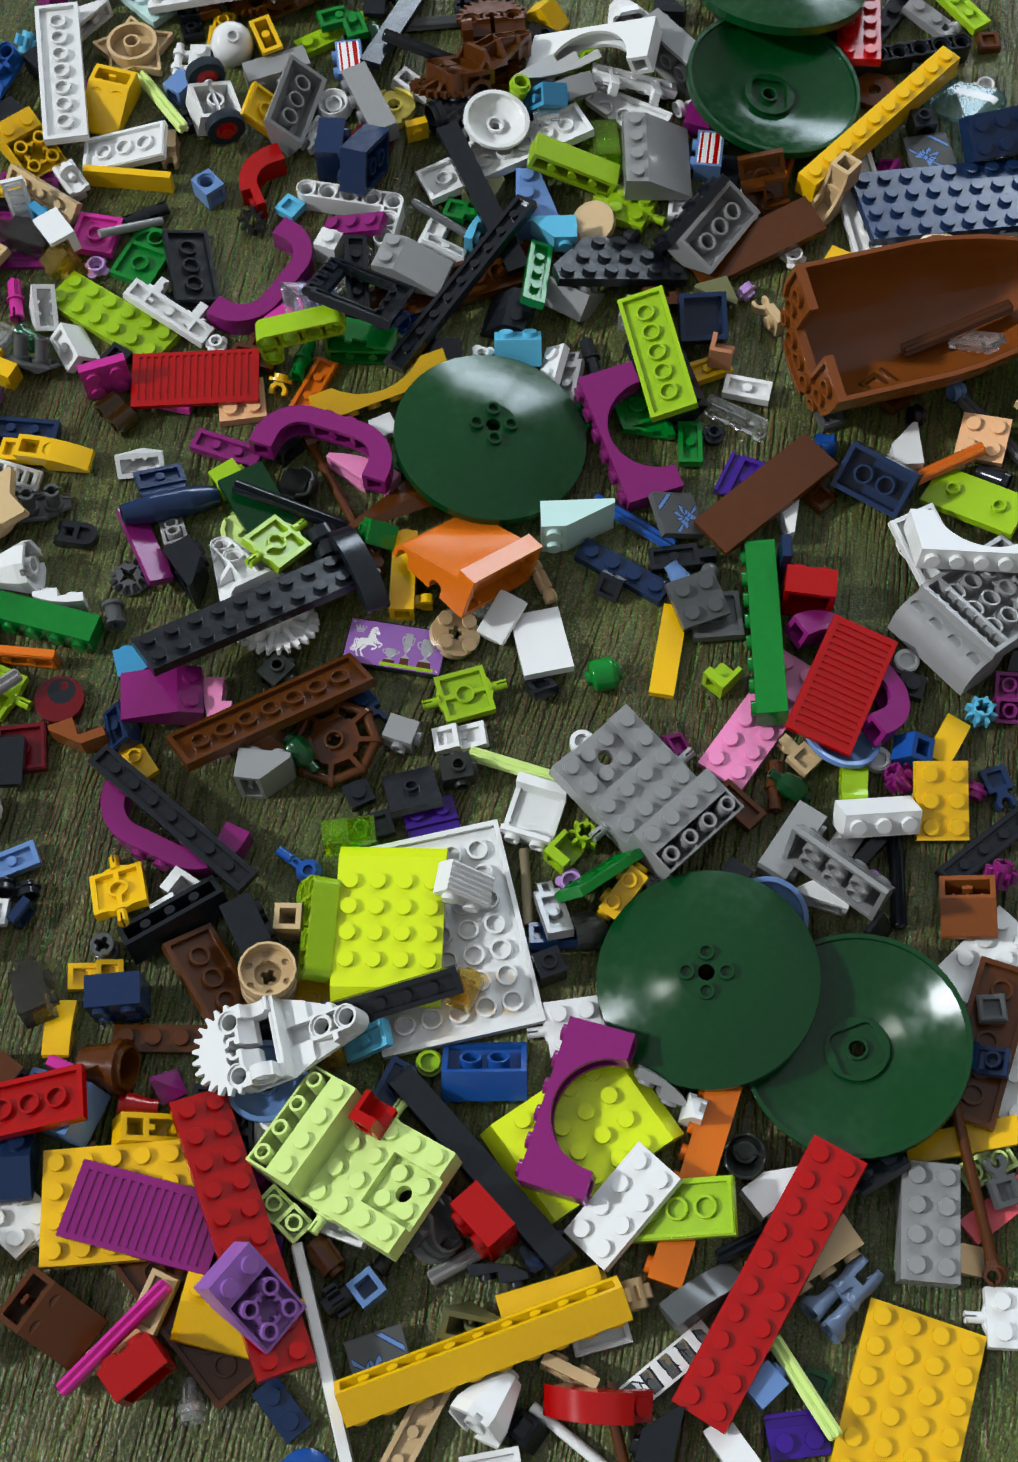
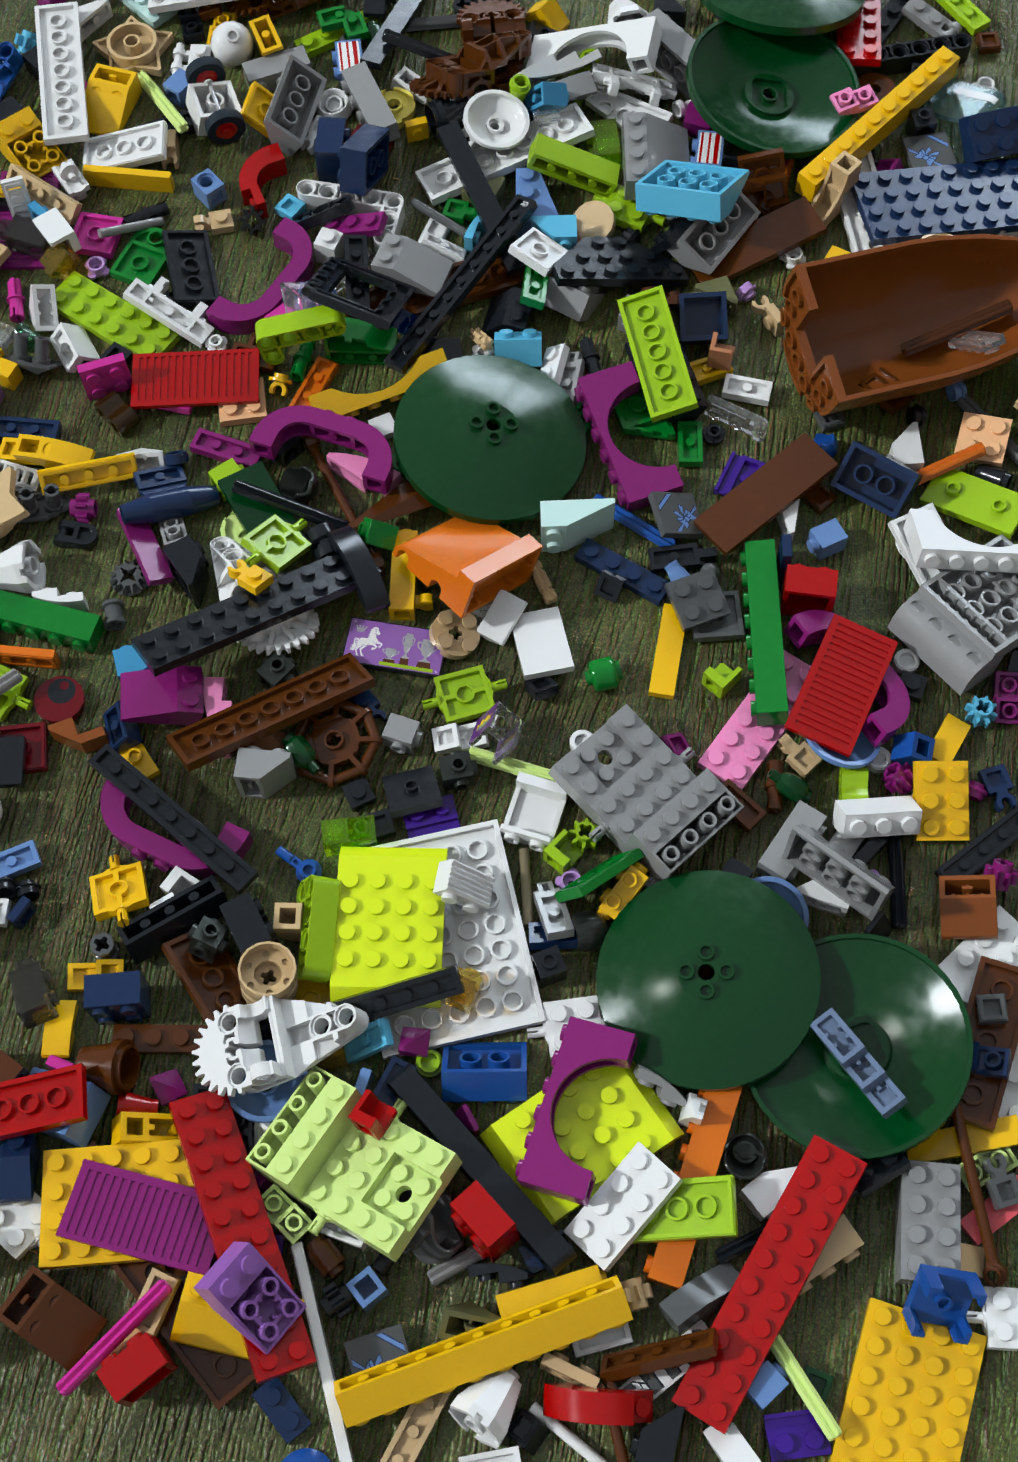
clear cone [176,1377,207,1427] -> none
sand blue piece [798,1254,884,1345] -> none
none -> yellow tile [37,452,138,495]
none -> magenta gear [69,493,98,523]
none -> dark blue tile [164,450,189,465]
none -> pearl dark grey brick [187,916,229,964]
none -> tan plate [193,209,235,235]
none -> yellow plate [227,559,274,596]
none -> black beam [293,195,355,231]
none -> medium blue tile [355,1067,374,1095]
none -> magenta slope [398,1027,431,1058]
none -> magenta slope [454,1104,480,1137]
none -> tan axle [469,327,494,352]
none -> clear piece [469,701,524,765]
none -> white tile [508,227,569,277]
none -> reddish brown plate [599,1327,719,1384]
none -> medium azure slope [635,160,749,224]
none -> medium blue brick [806,518,848,561]
none -> sand blue slope [810,1007,908,1120]
none -> bright pink slope [829,84,879,115]
none -> blue panel [902,1264,988,1345]

